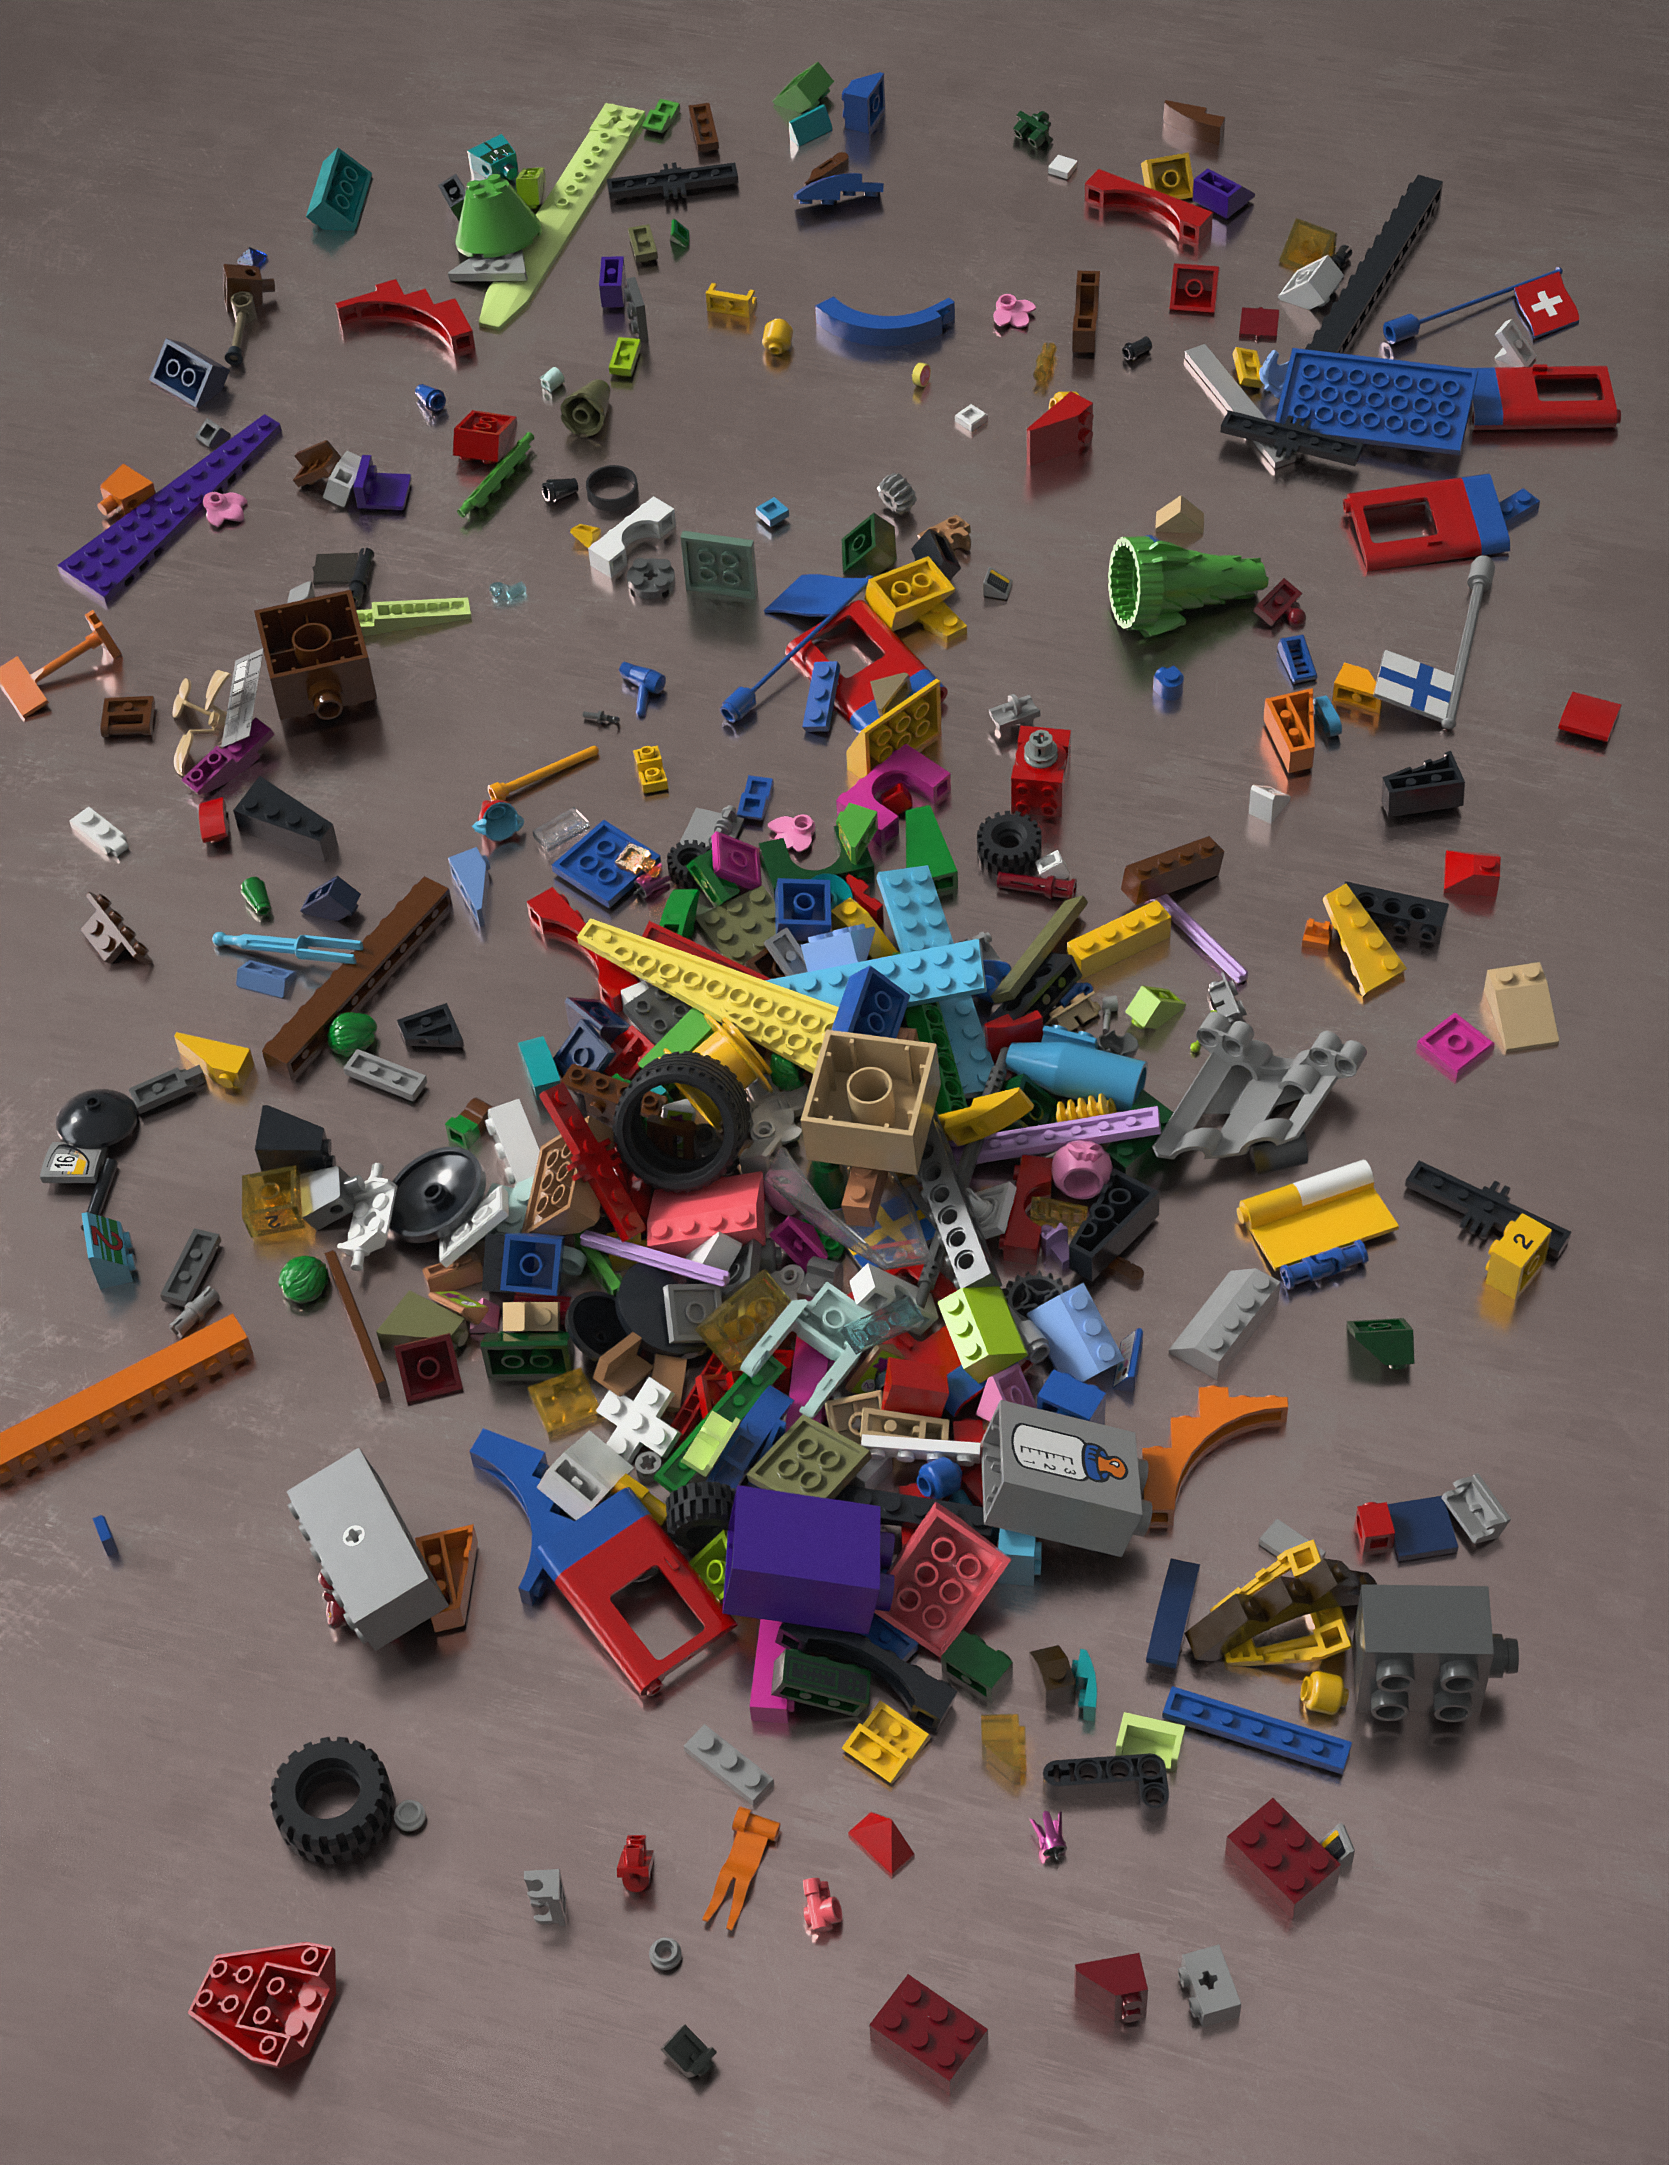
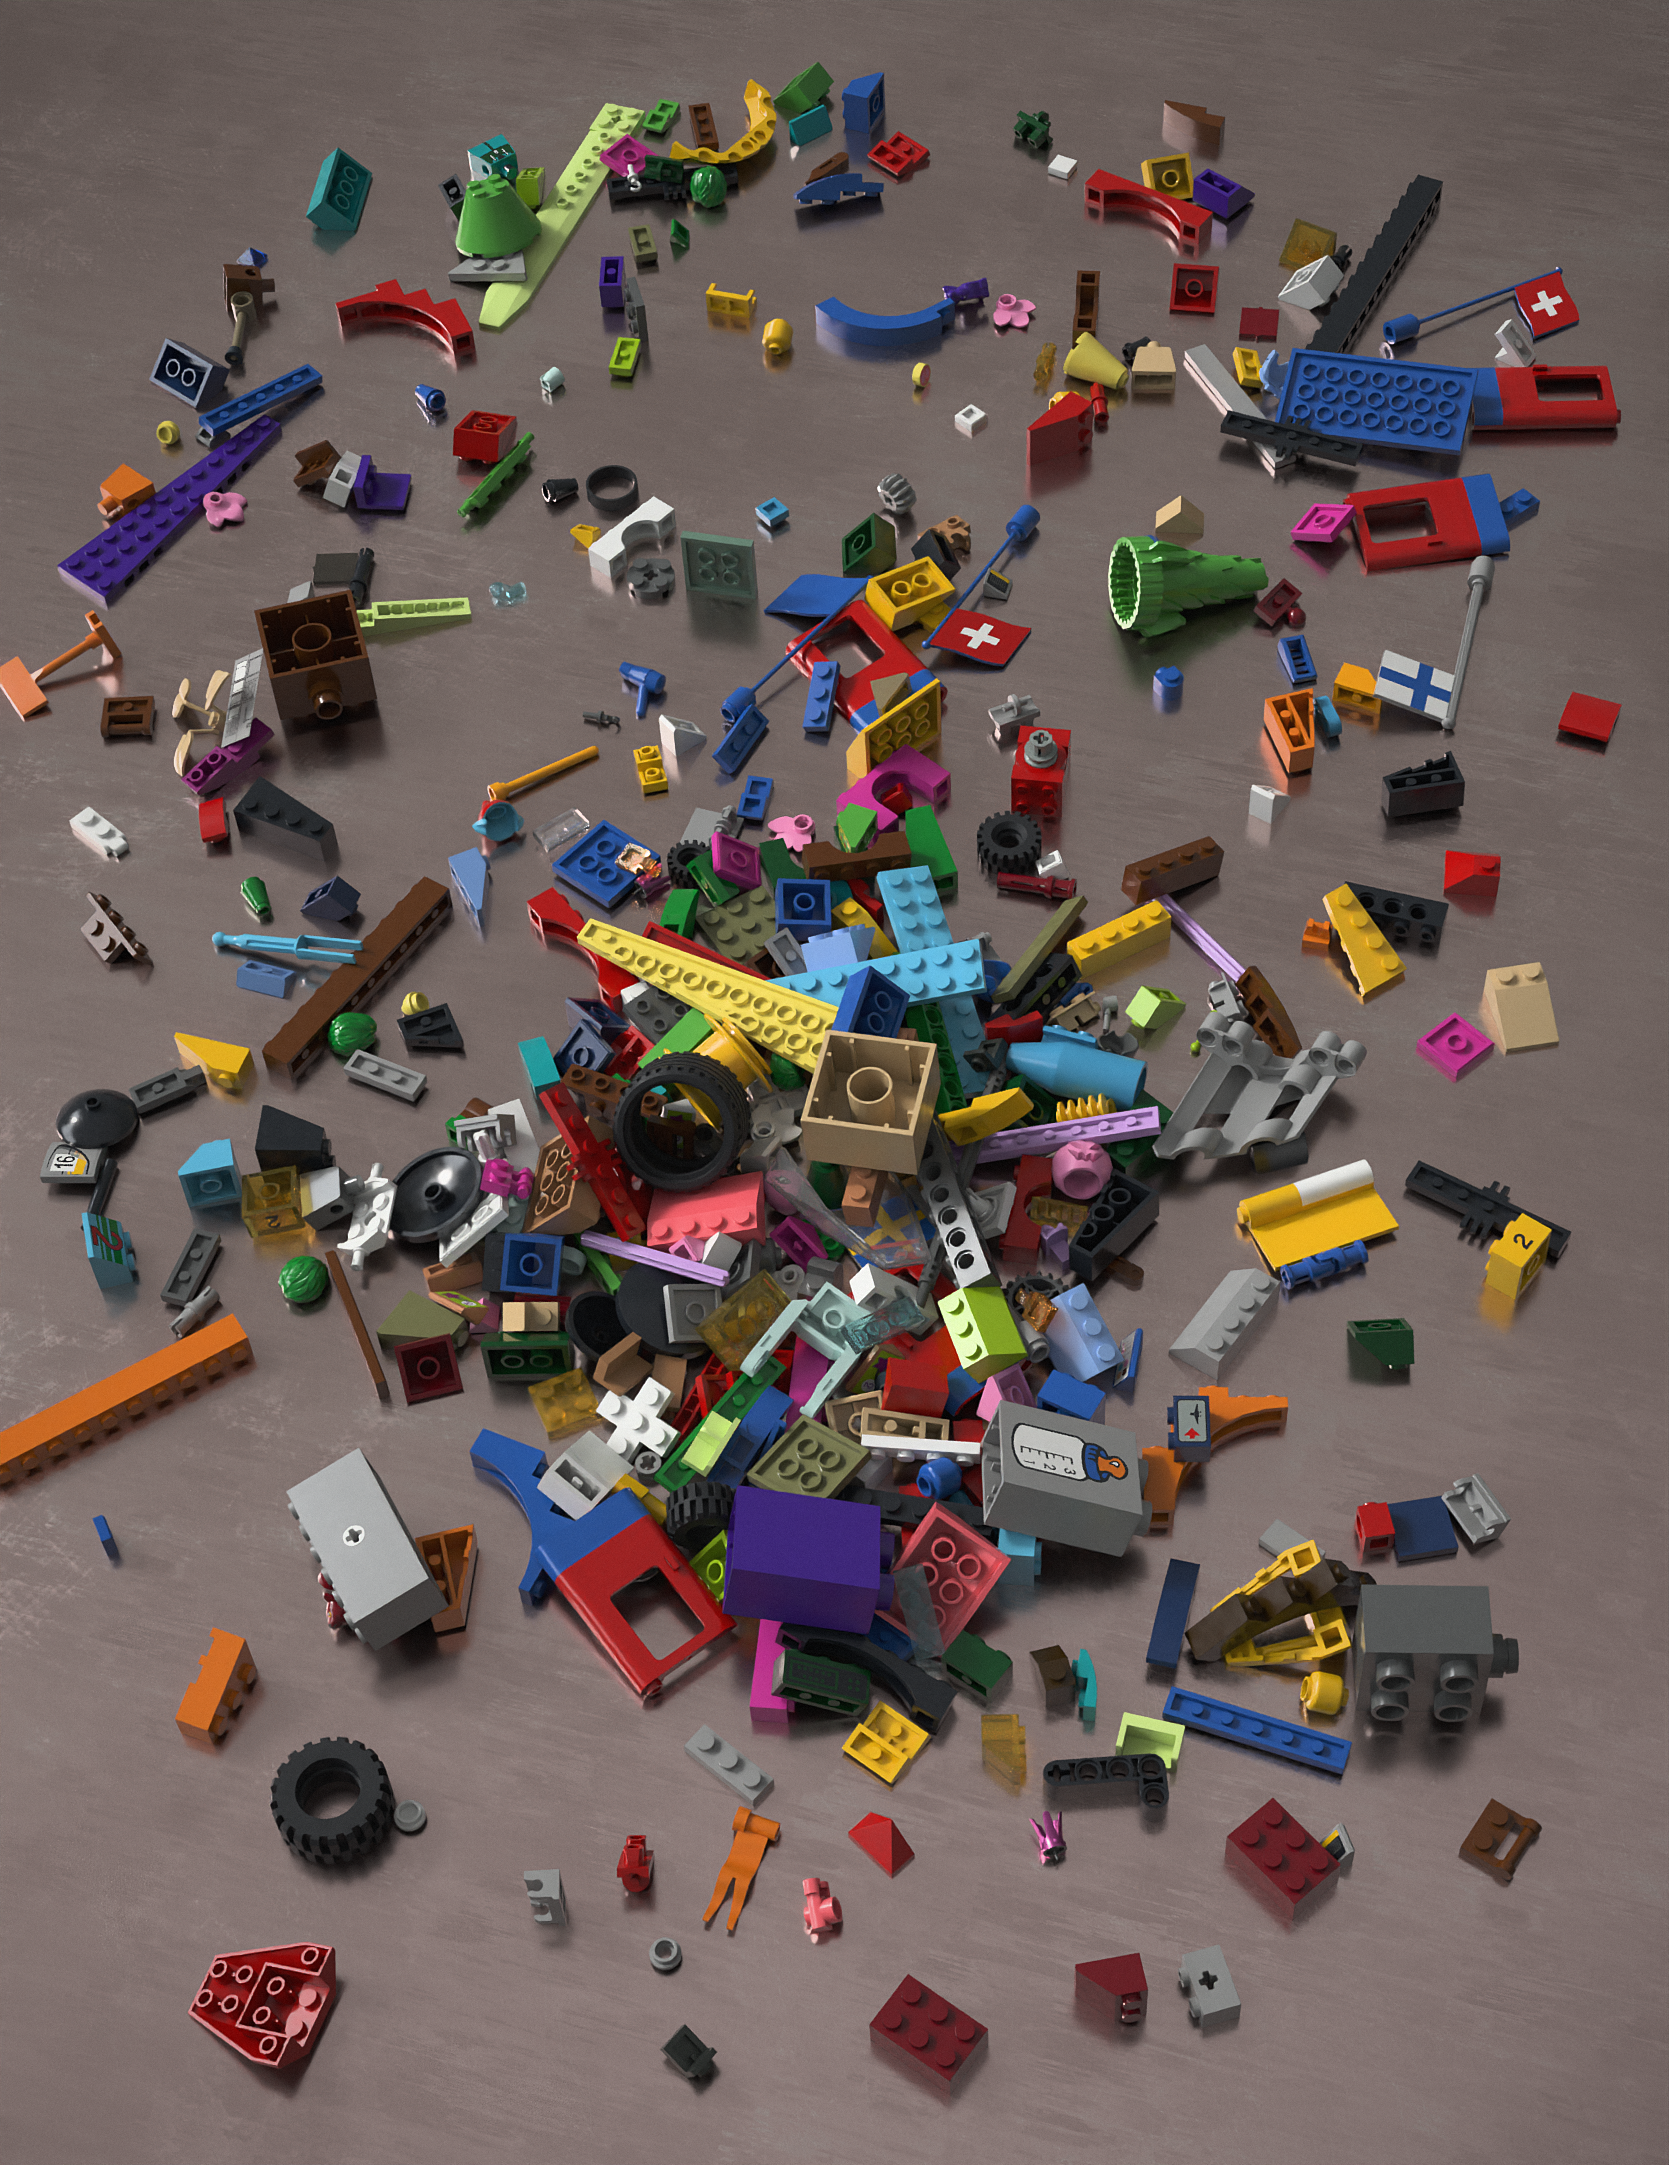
olive cone [560,379,611,436] -> none
none -> light yellow plate [156,421,180,444]
none -> orange wedge [175,1627,256,1745]
none -> medium azure slope [178,1139,244,1208]
none -> blue plate [199,364,322,436]
none -> light yellow plate [401,992,429,1015]
none -> light grey hinge [454,1114,517,1152]
none -> white axle [473,1130,500,1166]
none -> dark pink plate [480,1158,534,1199]
none -> dark pink tile [599,134,659,177]
none -> white hand [627,164,642,192]
none -> dark green hips [644,154,684,183]
none -> white slope [659,714,707,757]
none -> bright pink slope [668,1235,705,1262]
none -> yellow windscreen [669,79,776,167]
none -> green hair [690,166,727,208]
none -> blue plate [712,704,769,774]
none -> reddish brown arch [802,831,912,882]
none -> red slope [867,131,930,176]
none -> clear light blue plate [893,1563,945,1661]
none -> flag [922,505,1040,666]
none -> dark purple animal [943,278,989,305]
none -> pearl dark grey bracket [963,1038,1008,1073]
none -> clear orange plate [1015,1288,1059,1333]
none -> light yellow cone [1063,332,1129,390]
none -> red axle [1090,382,1109,423]
none -> tan torso [1131,341,1176,389]
none -> brick [1167,1396,1211,1462]
none -> reddish brown slope [1235,965,1302,1059]
none -> dark pink plate [1290,503,1357,543]
none -> reddish brown plate [1459,1798,1542,1880]

